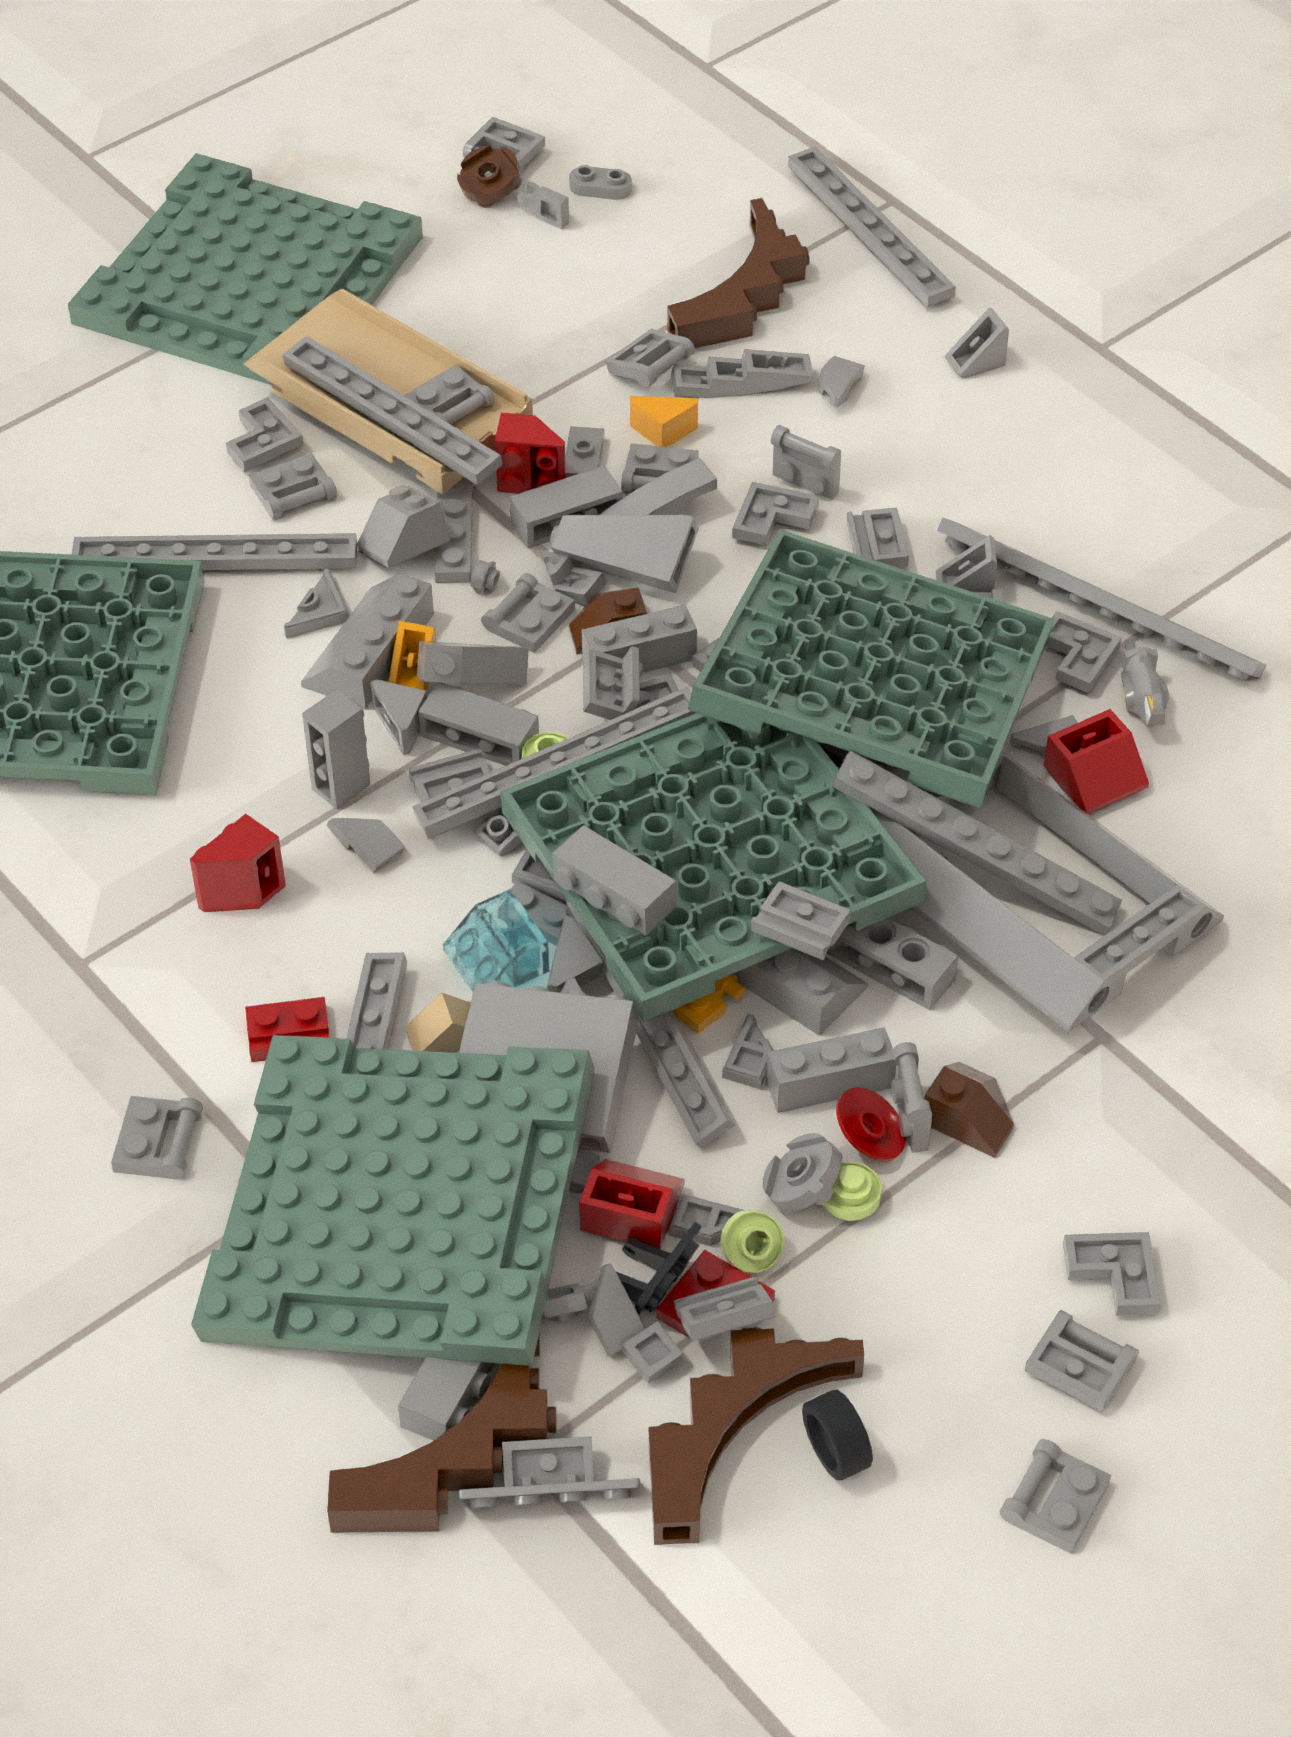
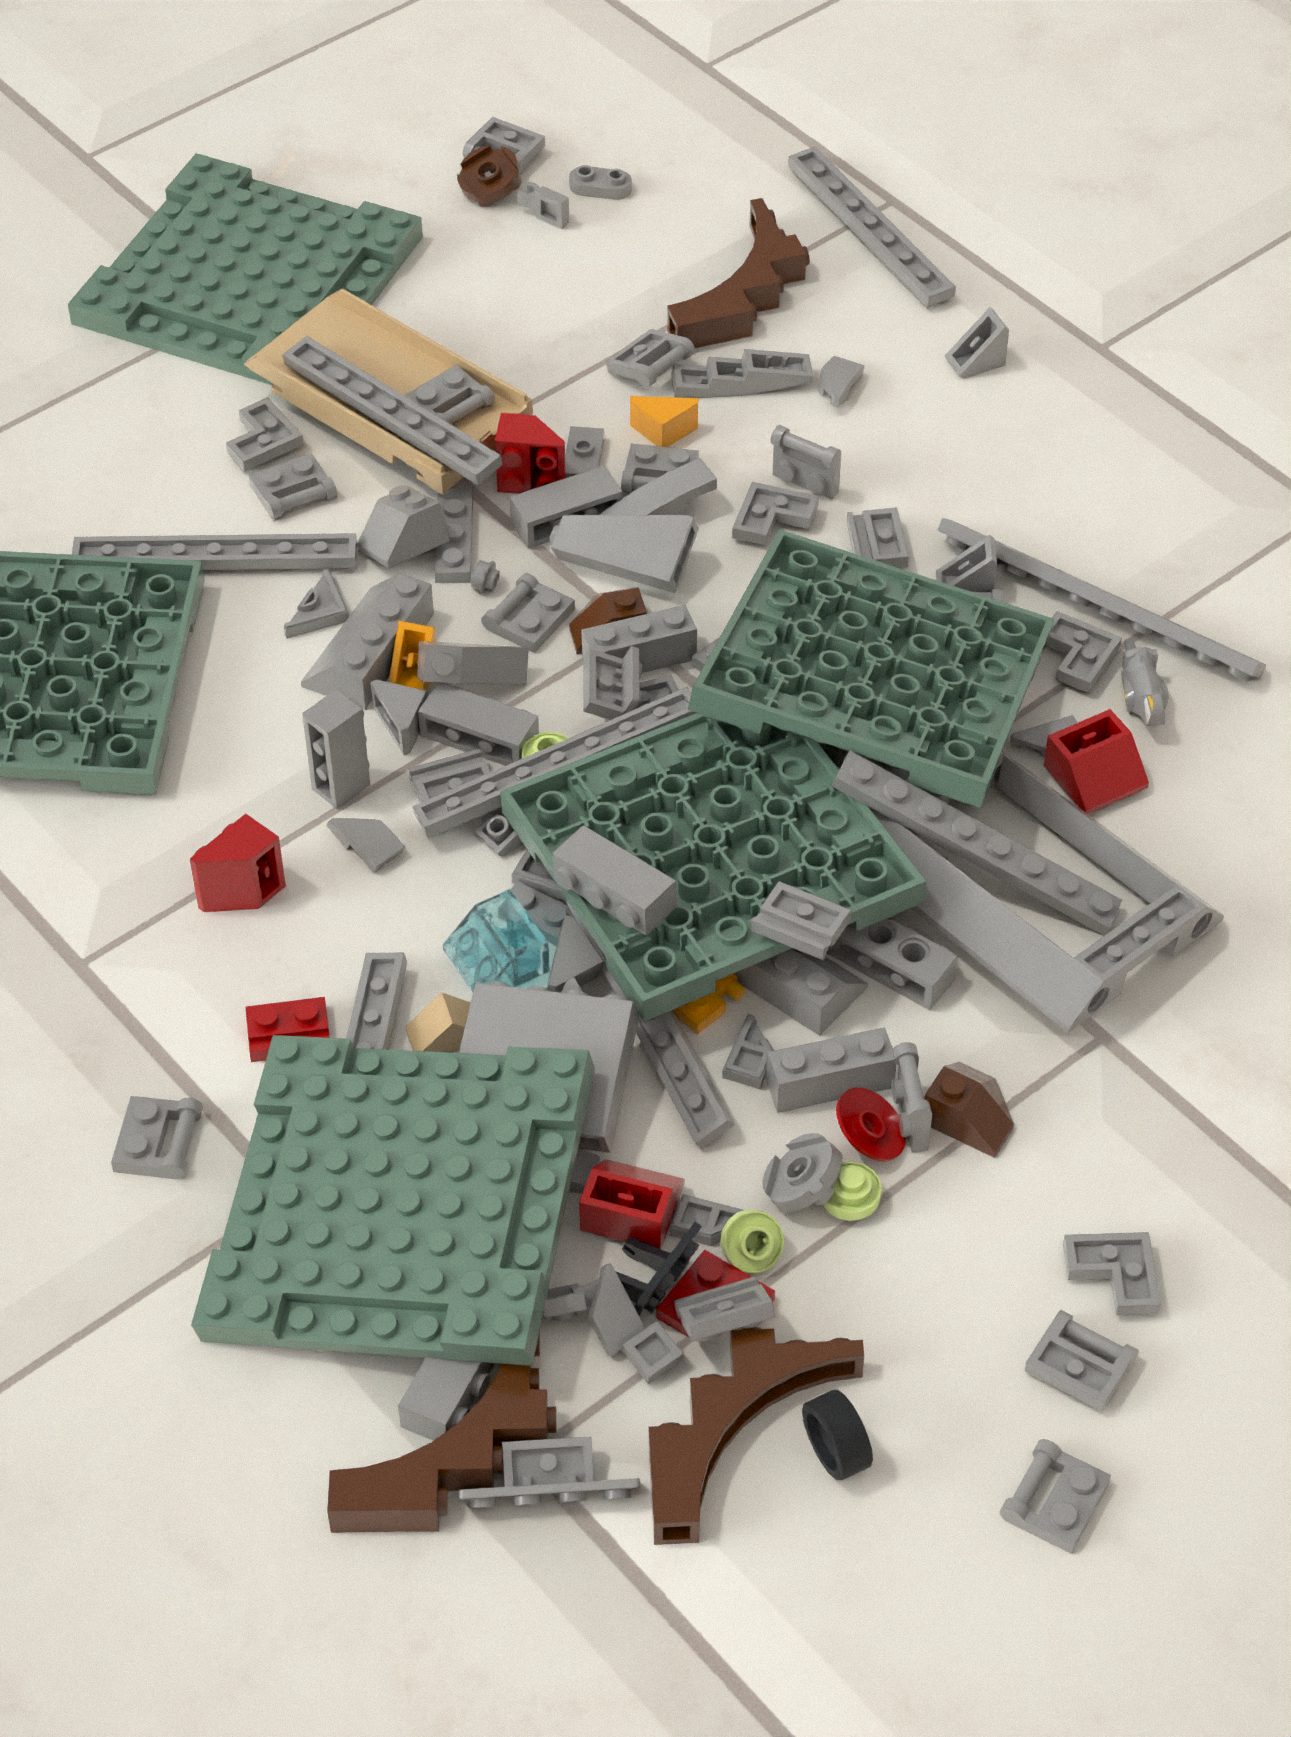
light grey slope [542,551,605,605] -> none

